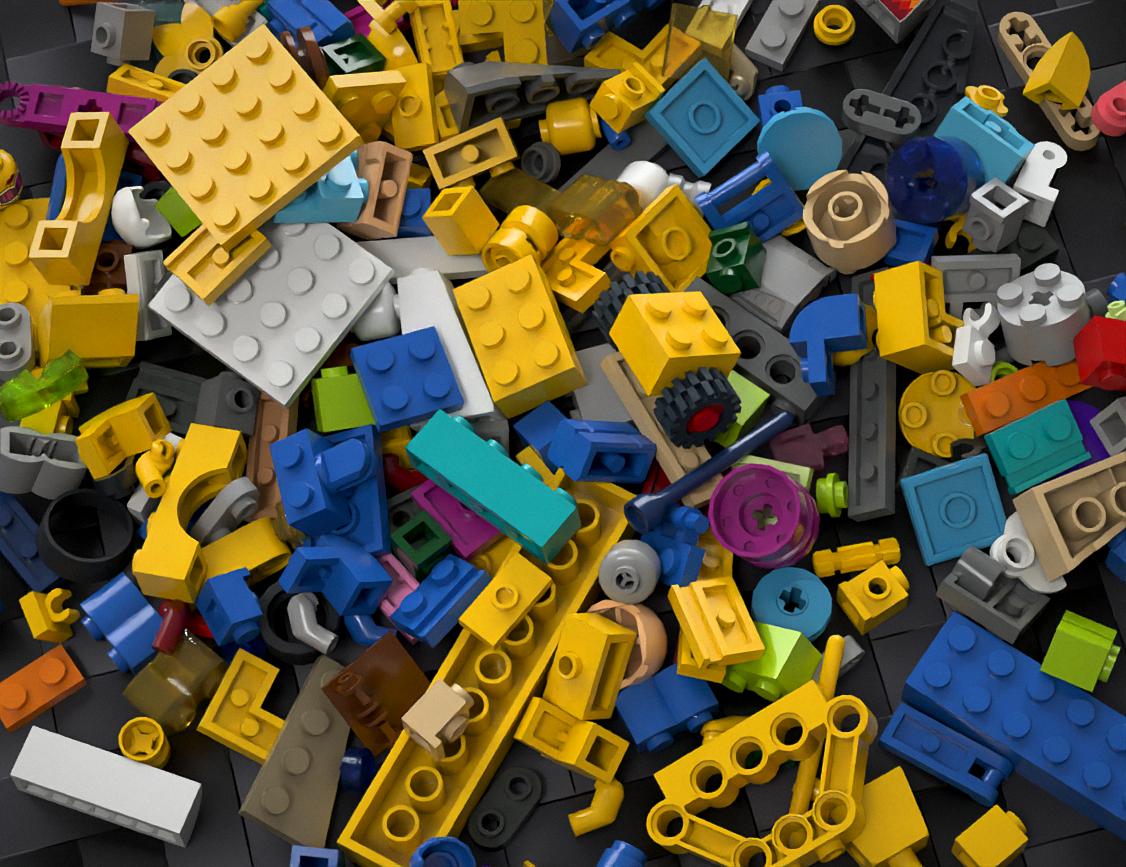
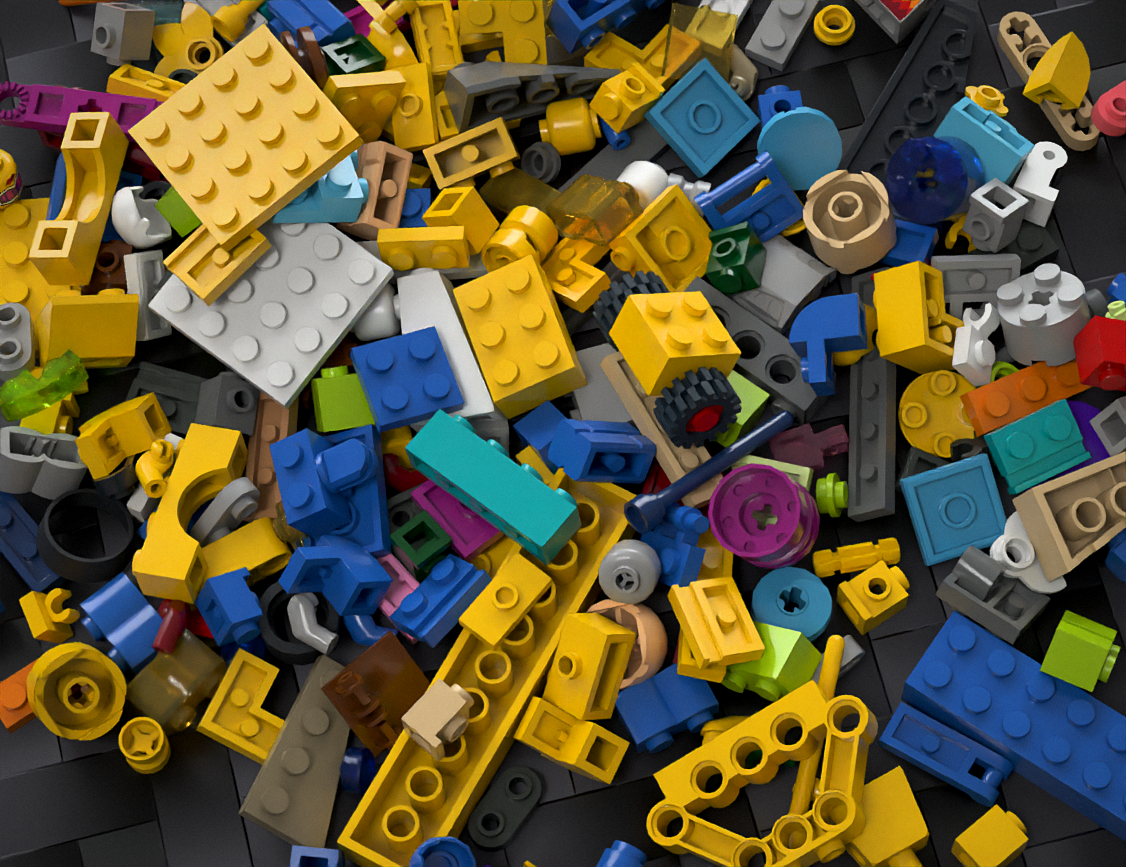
white brick [10,726,202,848] -> none
yellow arm [568,777,624,837] -> none
dark grey beam [842,89,921,145] -> none
none -> yellow brick [26,642,126,741]
none -> yellow plate [377,226,470,271]

